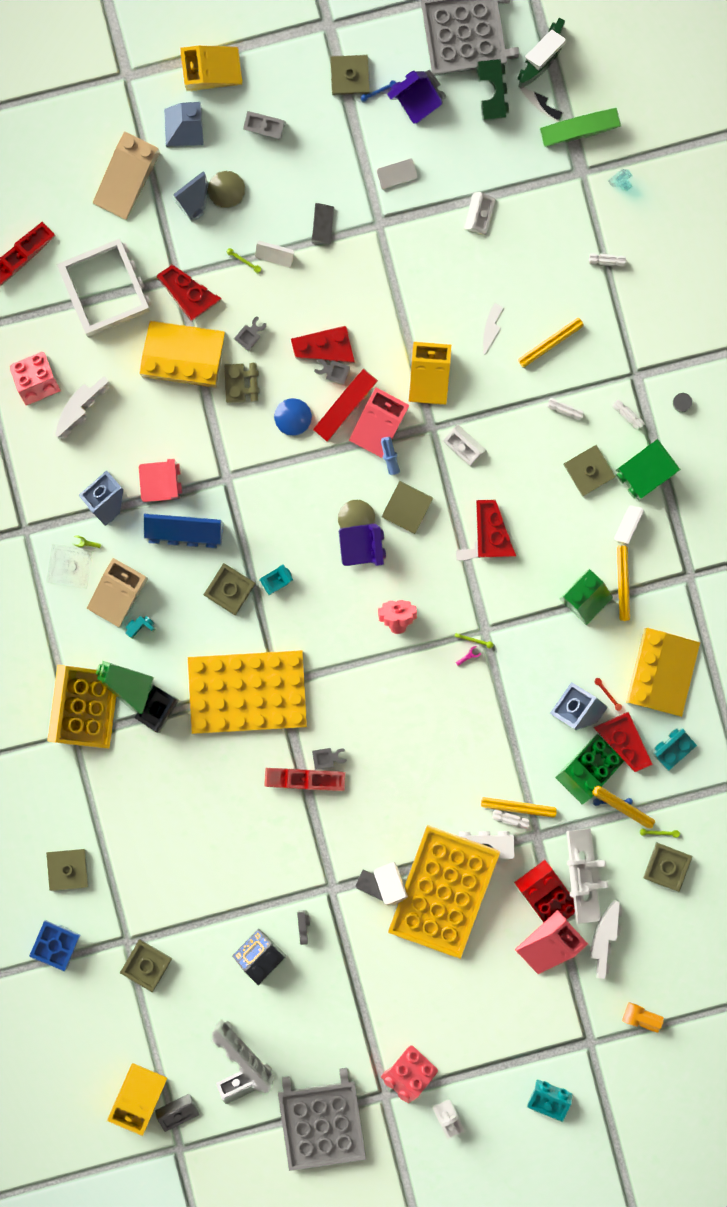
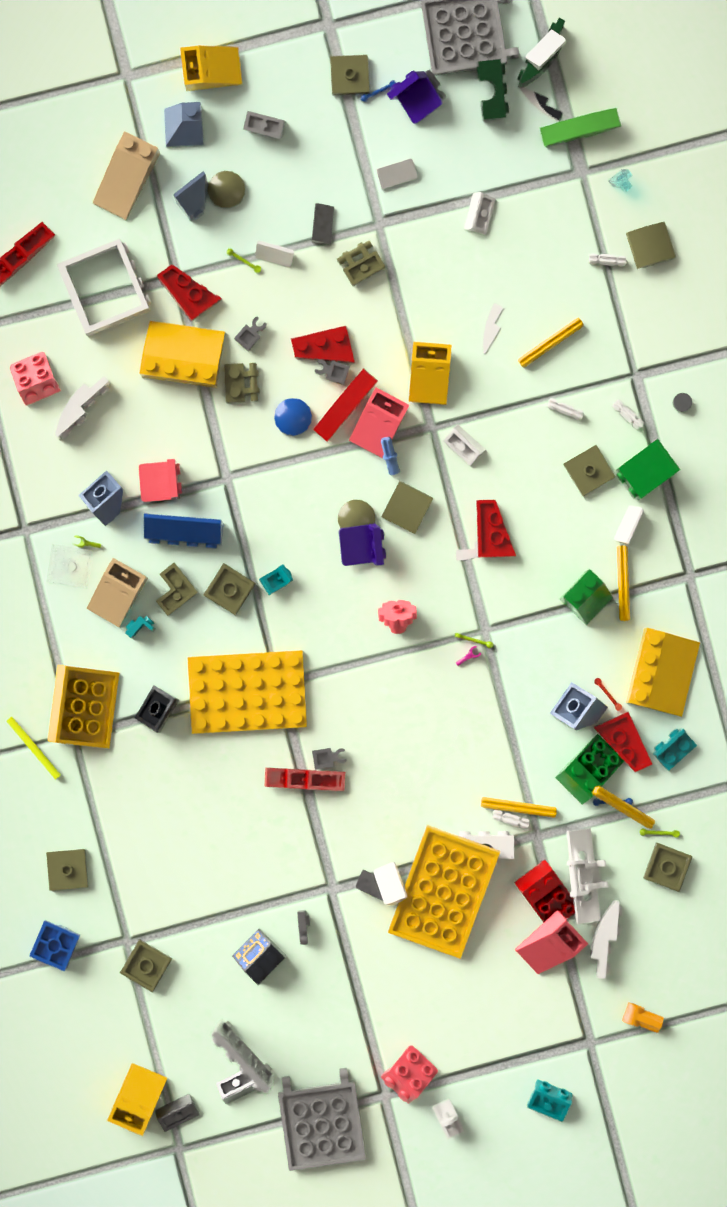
green slope [96,661,154,714] -> none
none -> neon yellow bar [6,717,61,780]
none -> olive plate [156,562,198,616]
none -> olive plate [336,240,385,287]
none -> olive slope [626,221,676,269]

